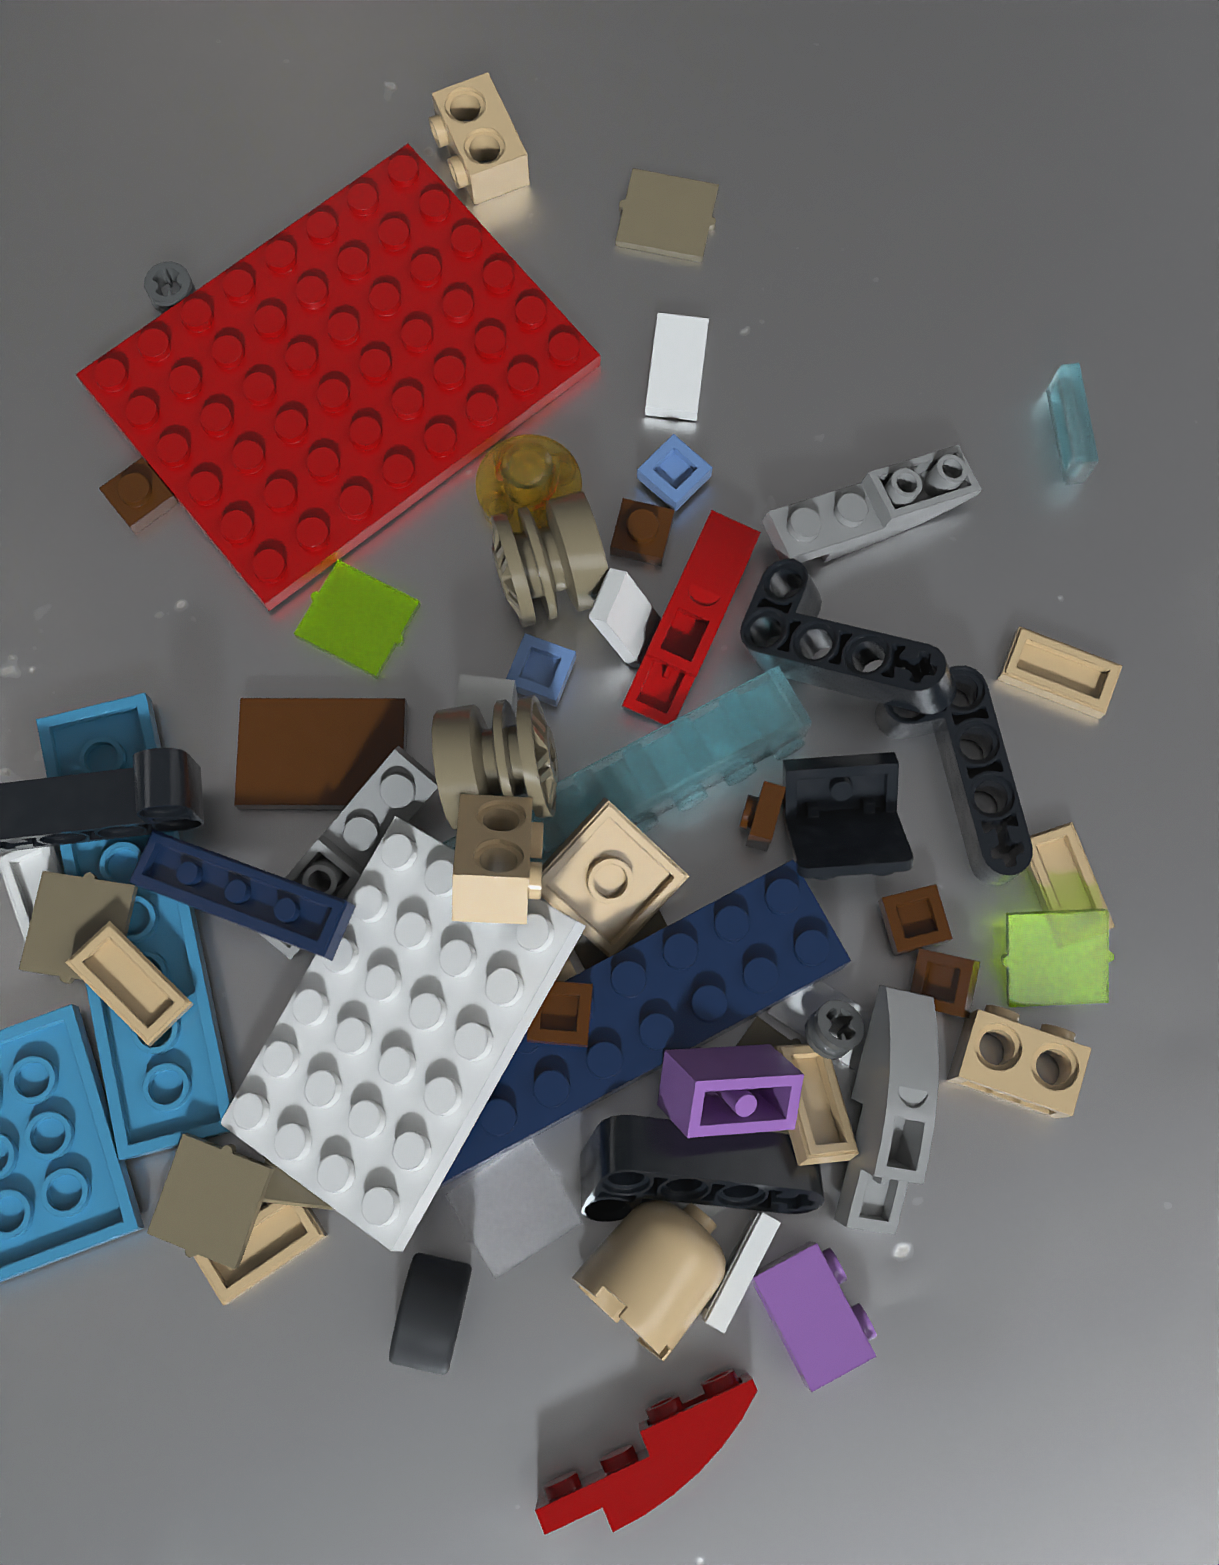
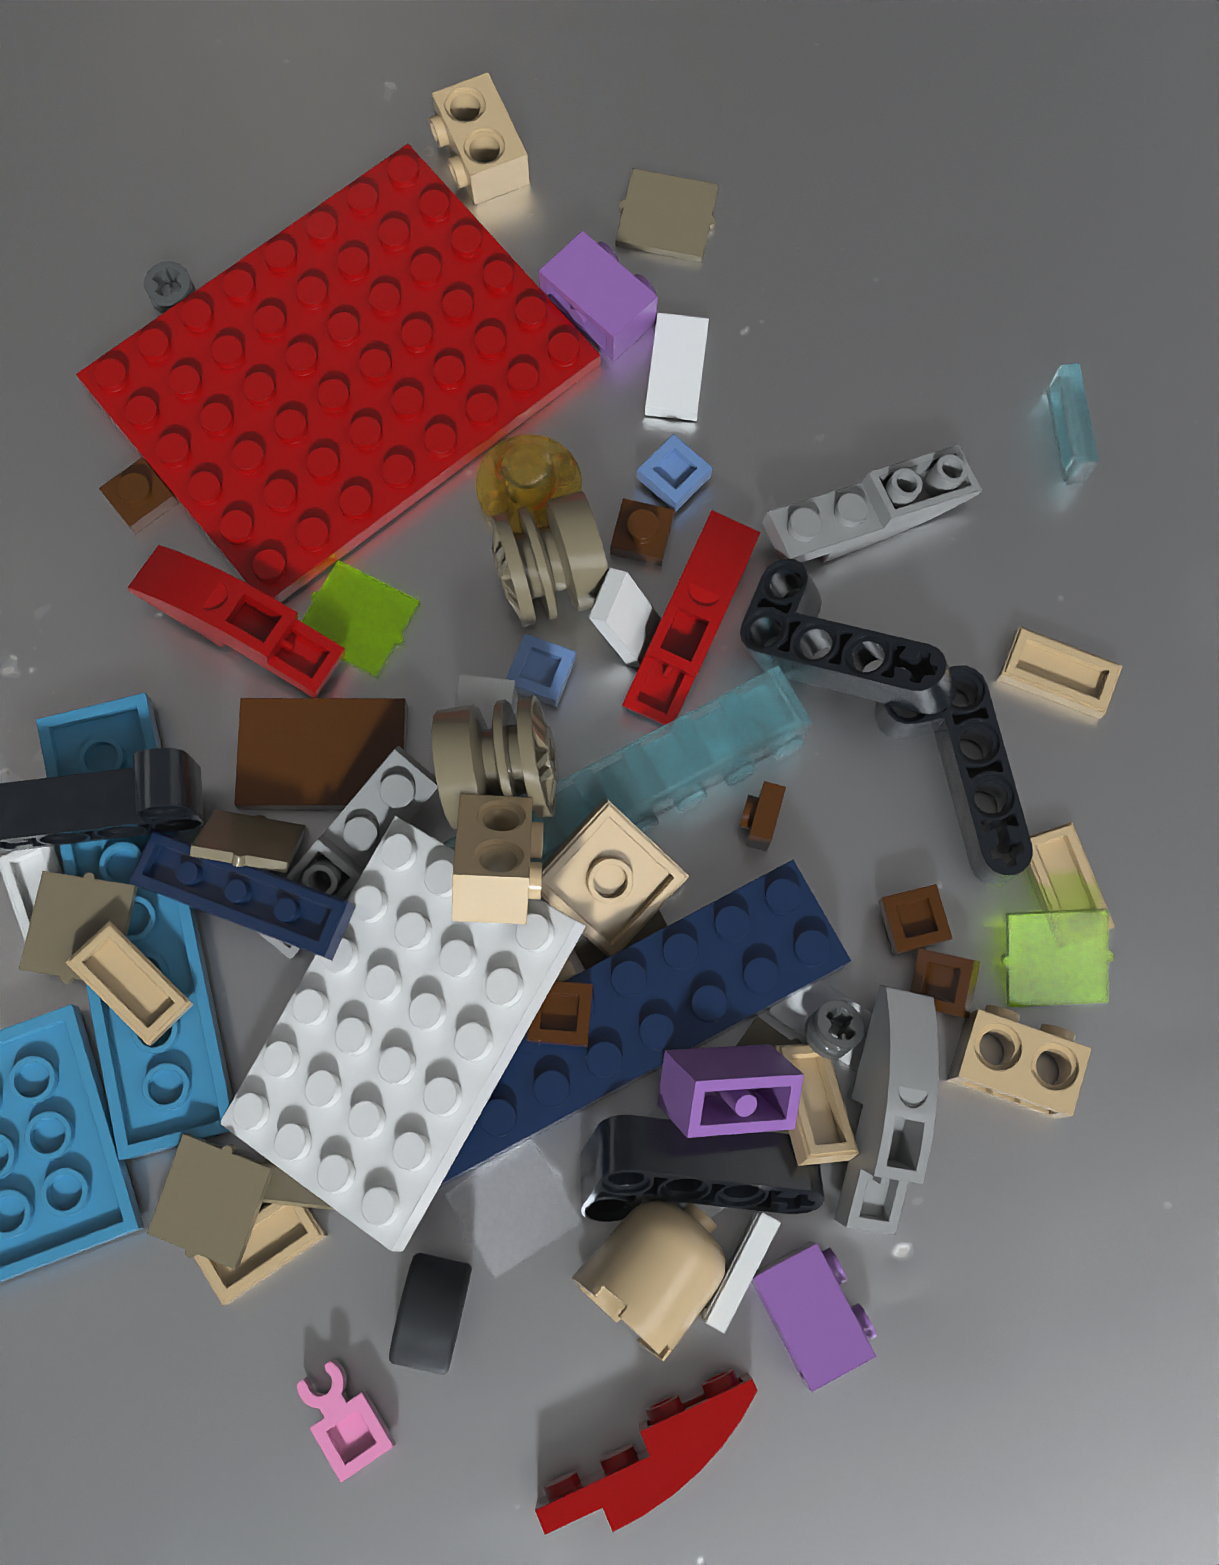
black bracket [782,752,913,880] -> none
none -> red slope [127,545,345,698]
none -> dark tan piece [190,809,306,873]
none -> bright pink plate [297,1359,396,1483]
none -> medium lavender brick [538,230,658,363]

